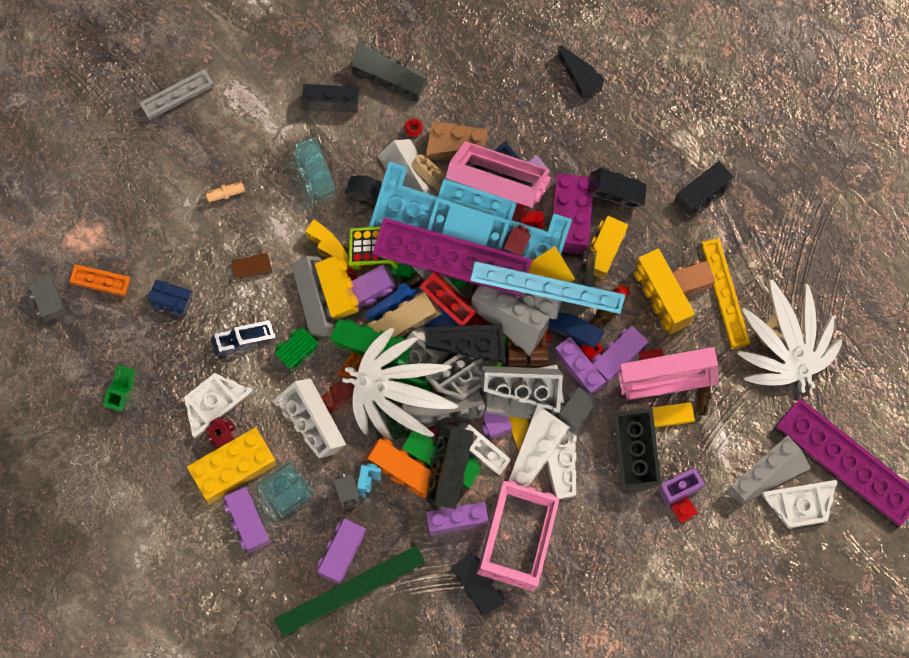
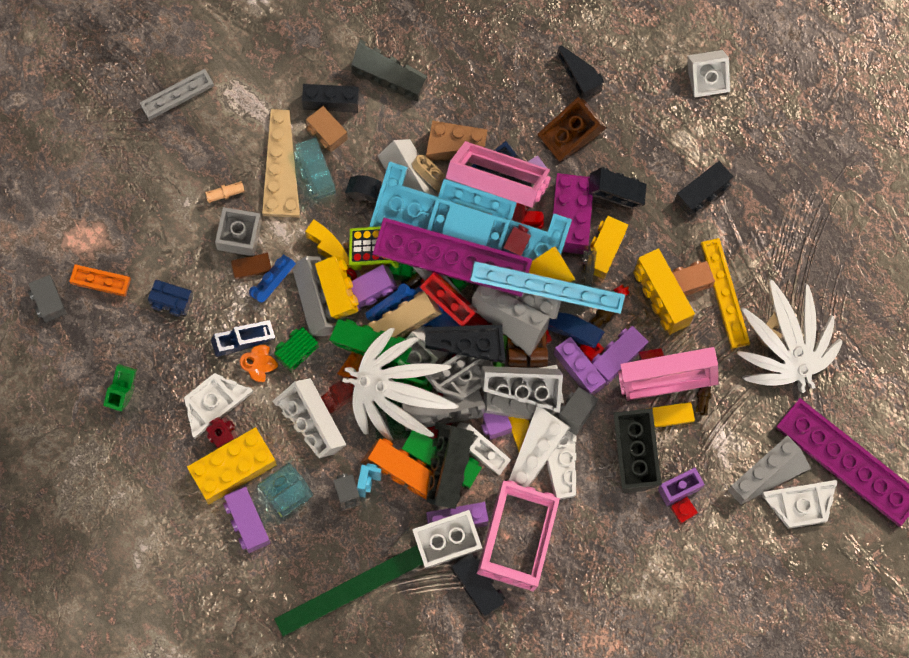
medium lavender brick [317,518,366,585] -> none
red plate [404,118,423,137] -> none
none -> light grey brick [215,207,262,256]
none -> orange plate [239,345,278,382]
none -> blue plate [249,254,296,302]
none -> tan wing [262,109,300,218]
none -> medium nougat brick [306,106,348,152]
none -> white slope [412,510,483,569]
none -> reddish brown slope [537,97,607,162]
none -> white slope [687,50,730,97]

